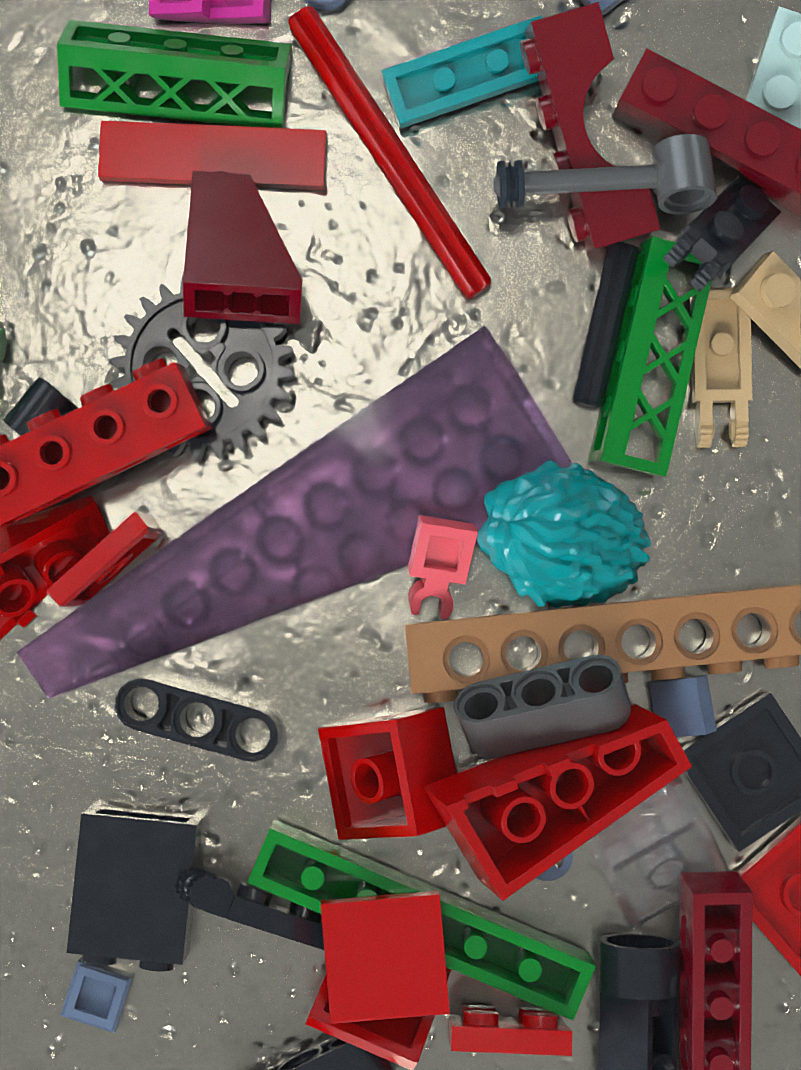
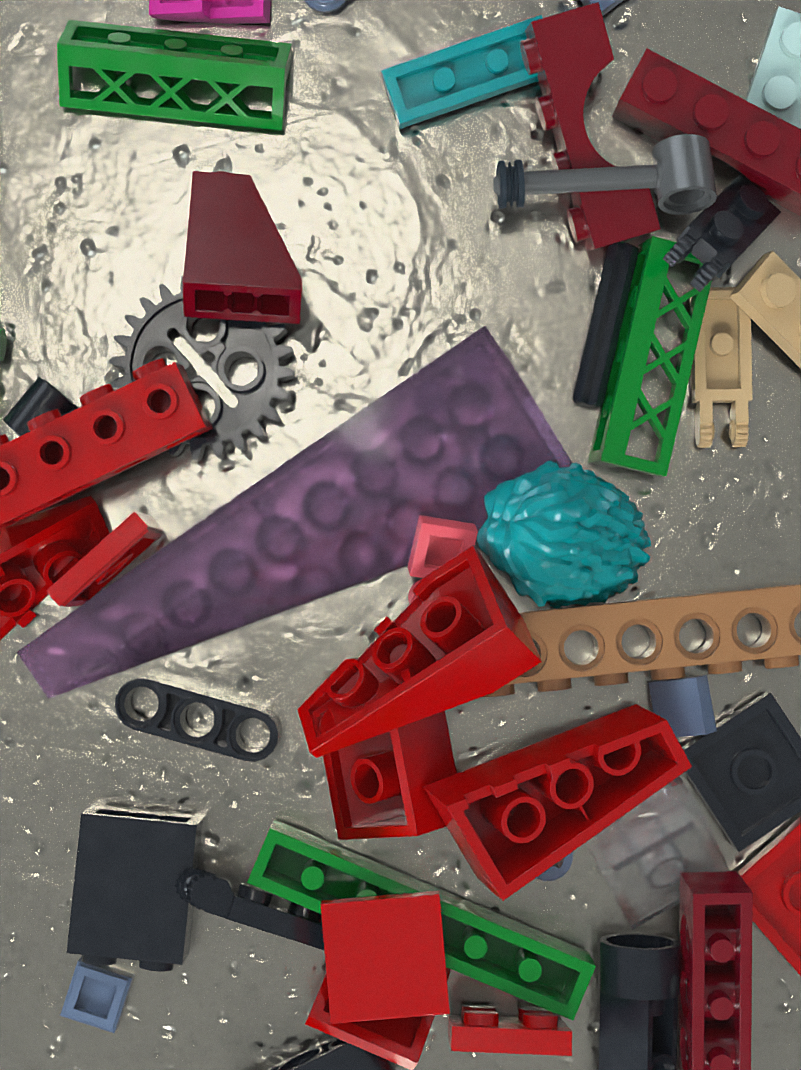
red tile [98,120,327,190] -> none
red axle [288,6,491,299] -> none
dark grey beam [454,655,631,758] -> none
none -> red wedge [297,545,542,758]

